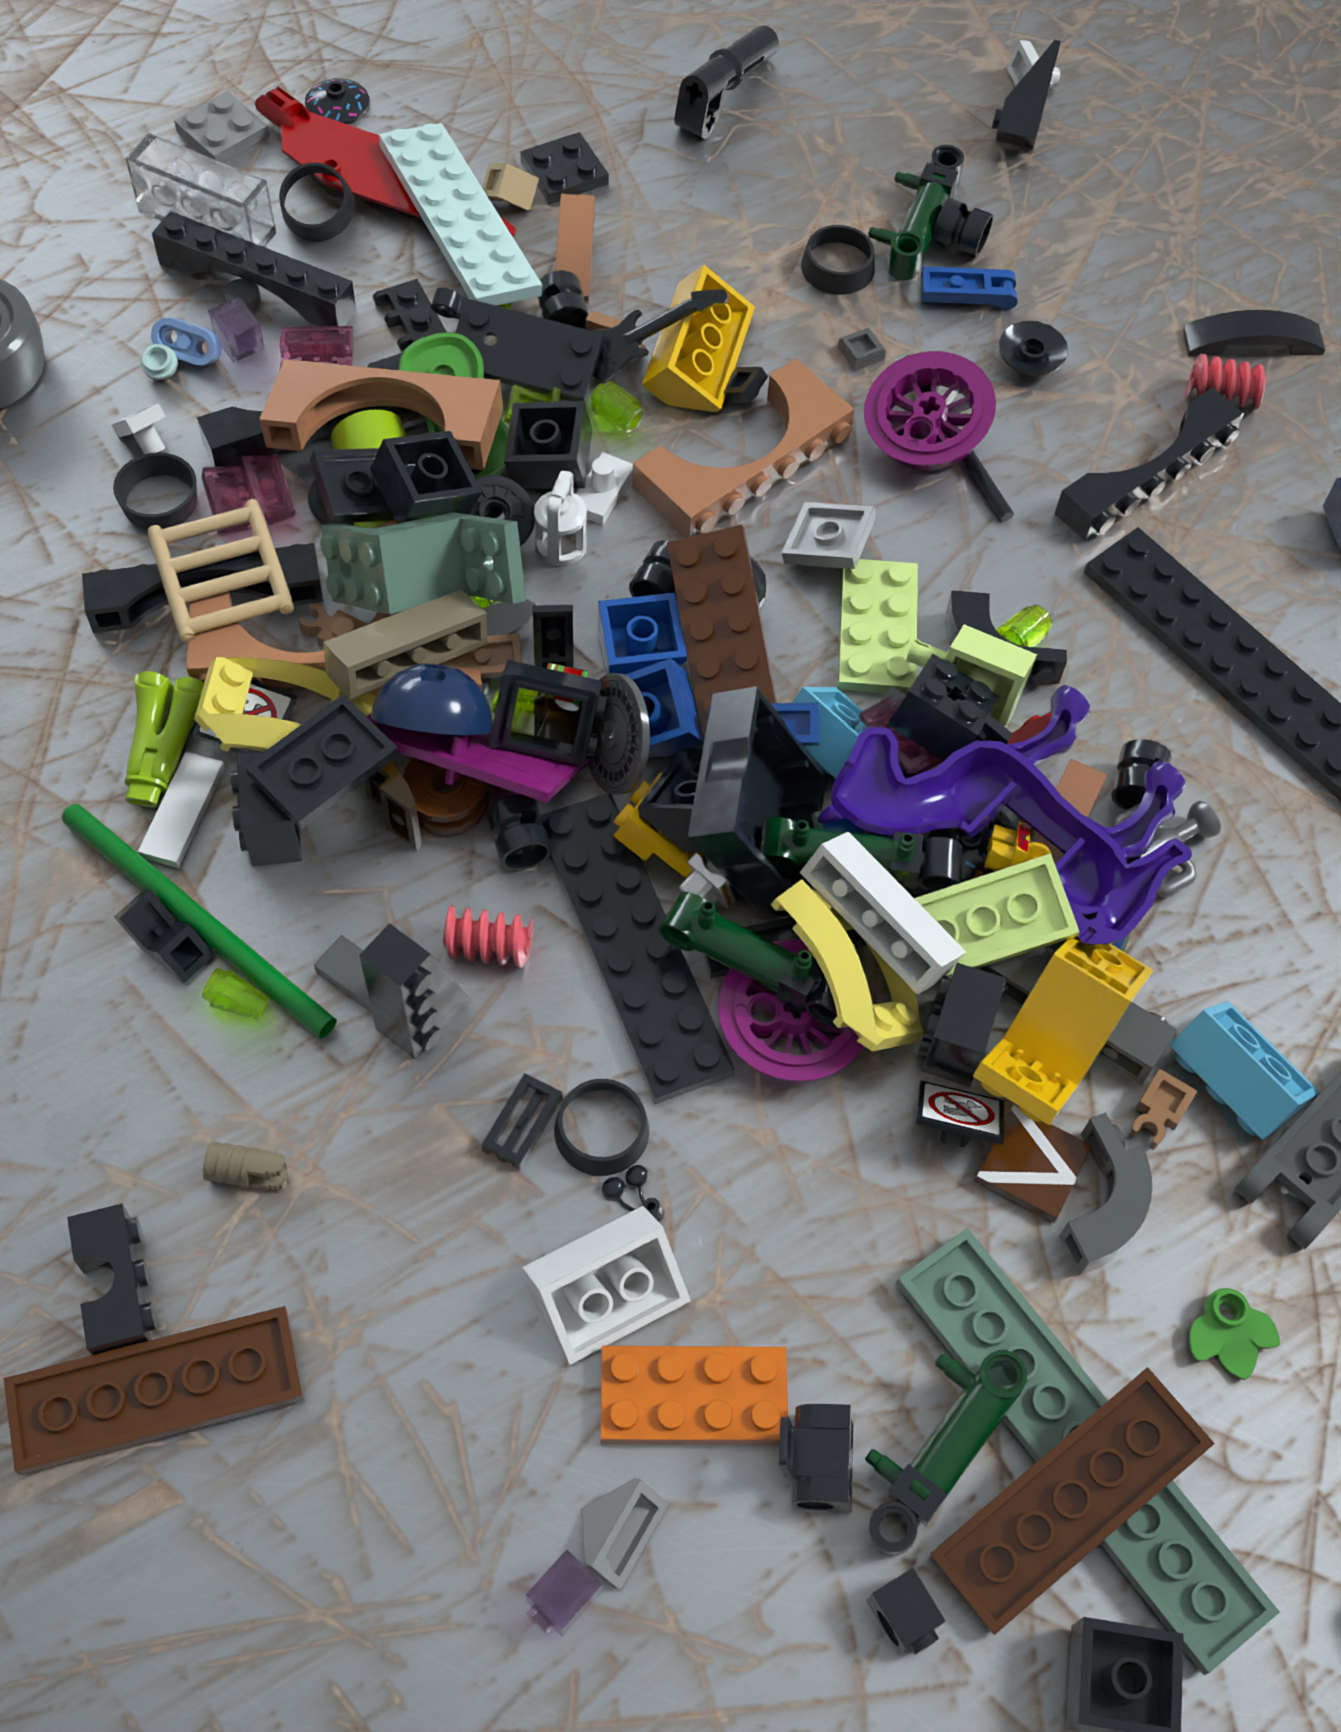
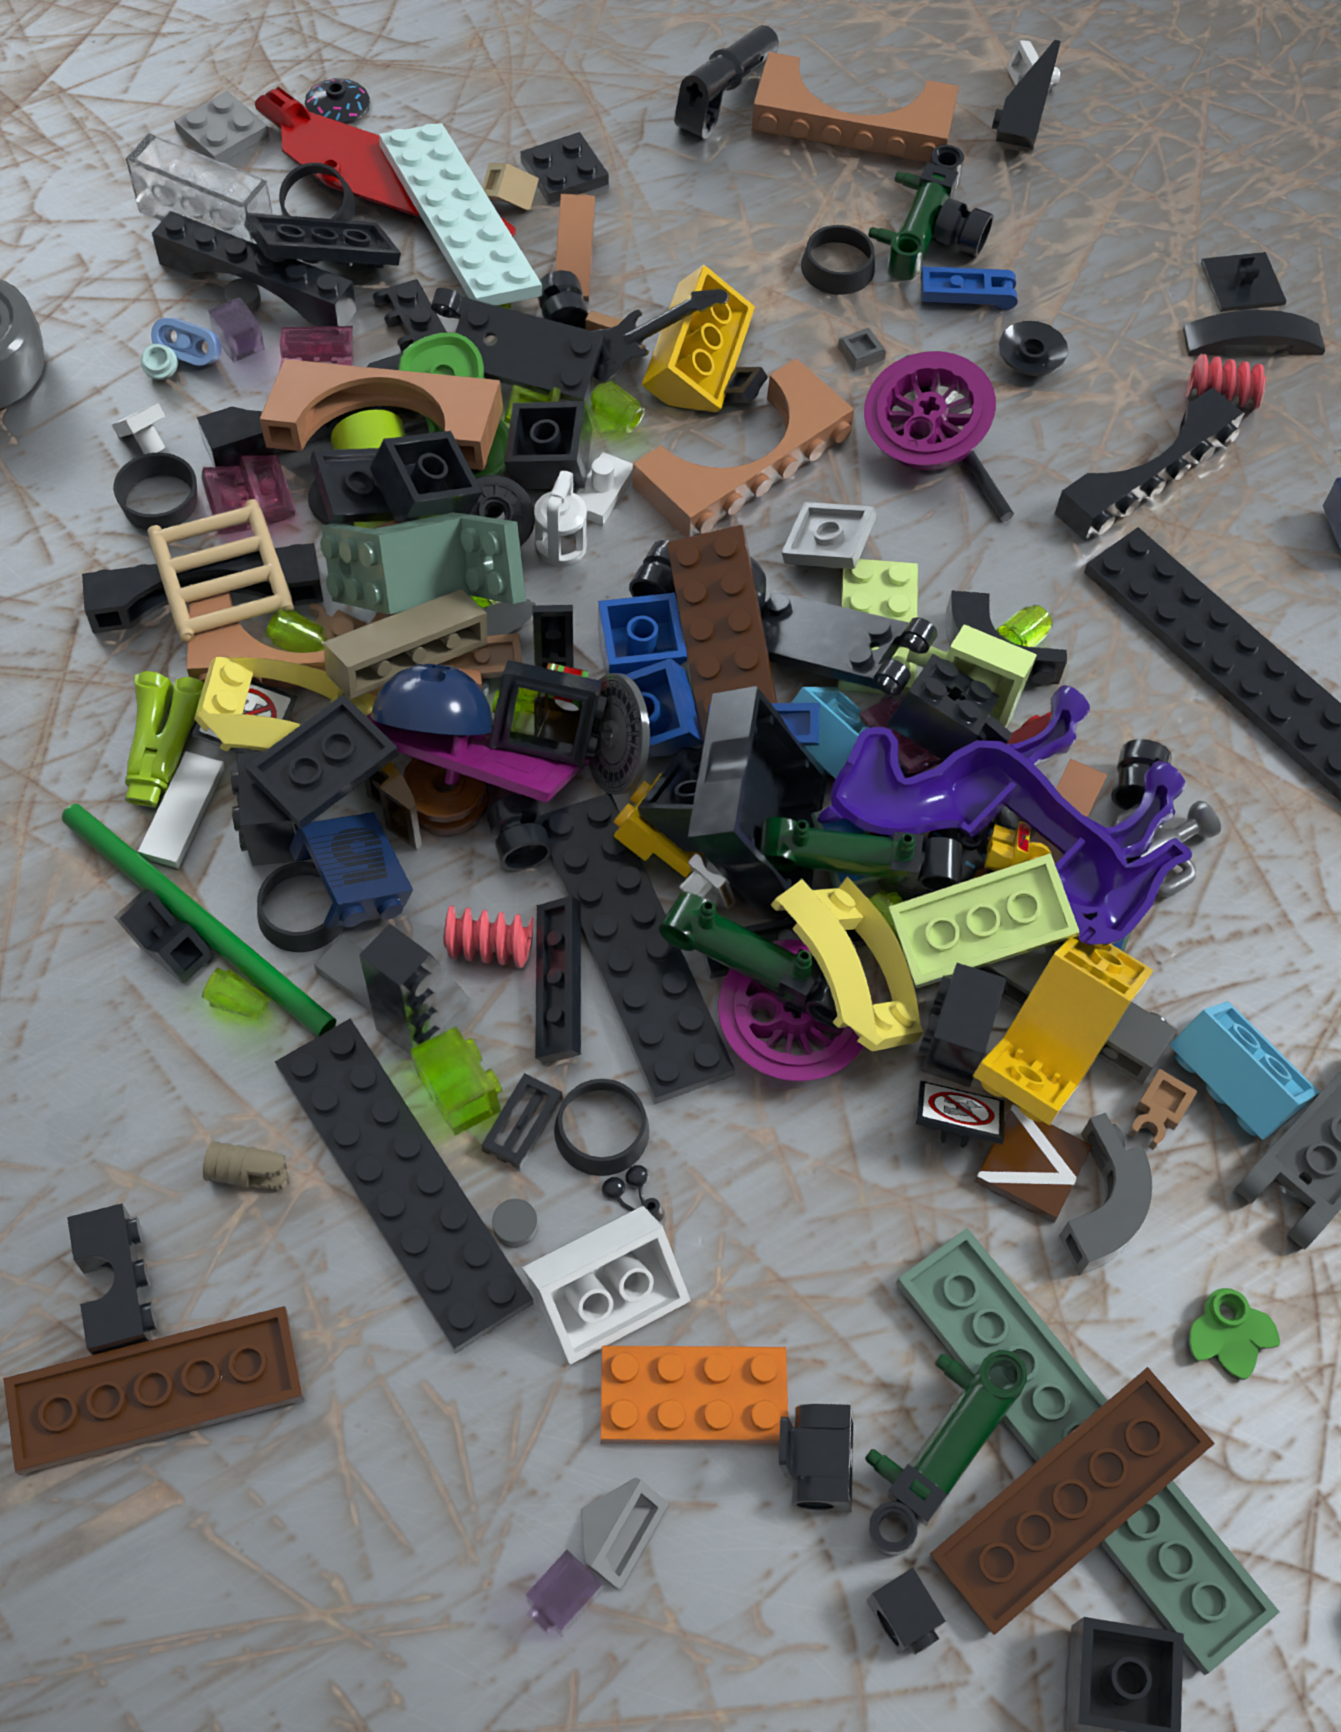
white brick [800,832,966,995] -> none
none -> black plate [244,213,401,268]
none -> black tyre [257,862,344,952]
none -> clear neon green brick [265,608,327,653]
none -> black plate [275,1018,533,1354]
none -> dark blue panel [289,812,413,929]
none -> clear neon green brick [410,1026,503,1136]
none -> dark grey tile [492,1199,537,1247]
none -> black plate [535,895,581,1064]
none -> nougat arch [751,52,959,162]
none -> hinge [760,591,938,696]
none -> black piece [1201,252,1286,312]

